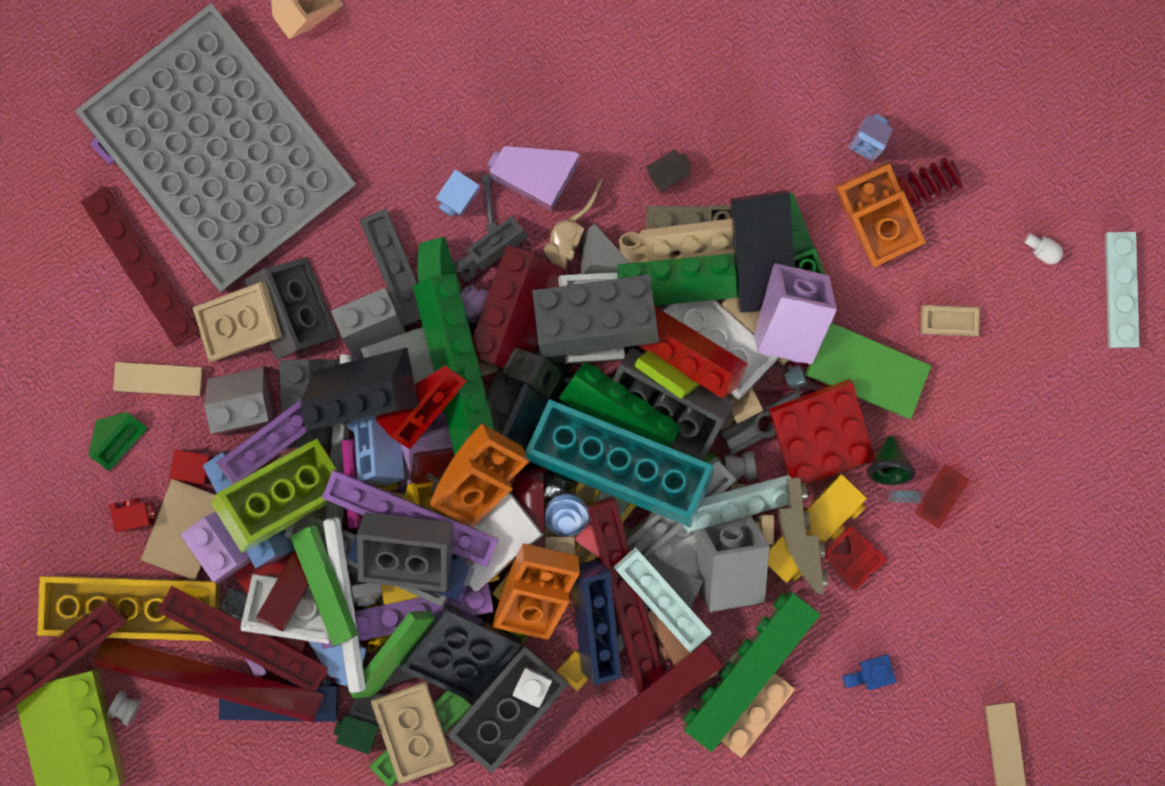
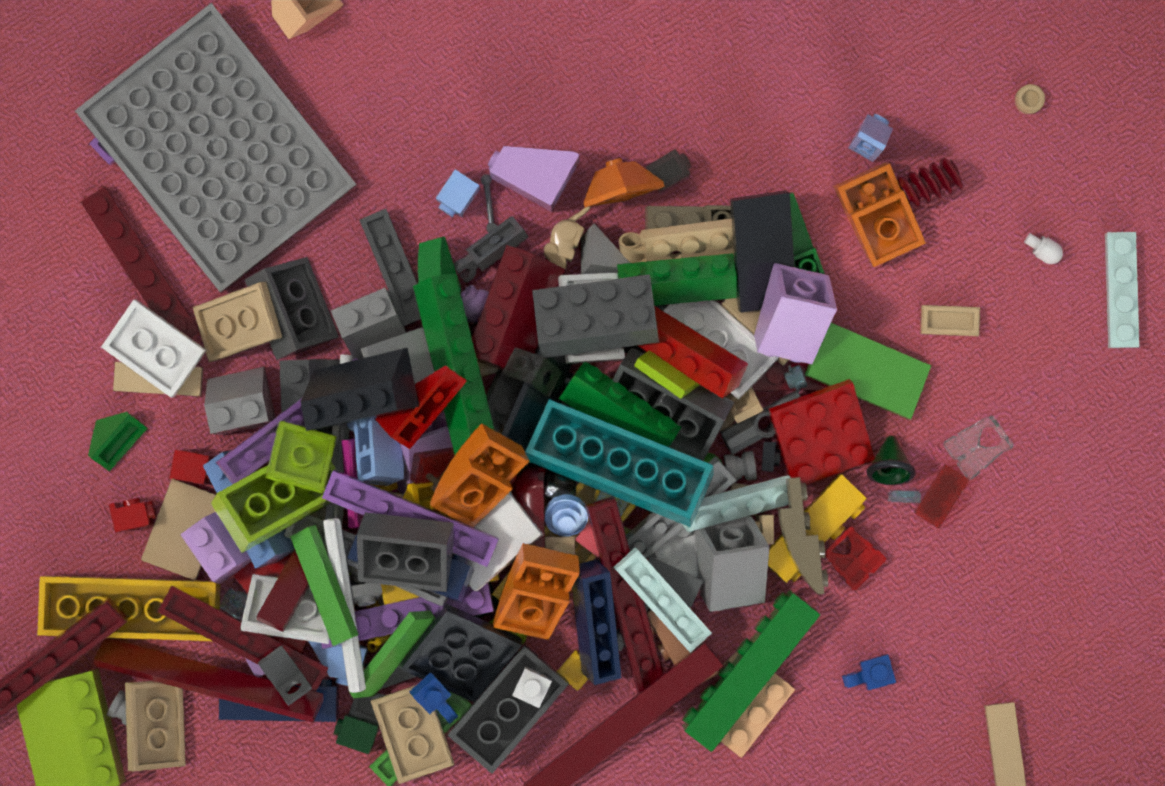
none -> white plate [101,299,207,398]
none -> tan tile [125,680,186,772]
none -> dark grey bracket [258,646,312,706]
none -> lime tile [265,420,337,494]
none -> blue plate [409,672,459,724]
none -> orange slope [584,158,665,208]
none -> black plate [761,442,781,472]
none -> clear piece [943,415,1014,480]
none -> tan tile [1015,84,1045,114]

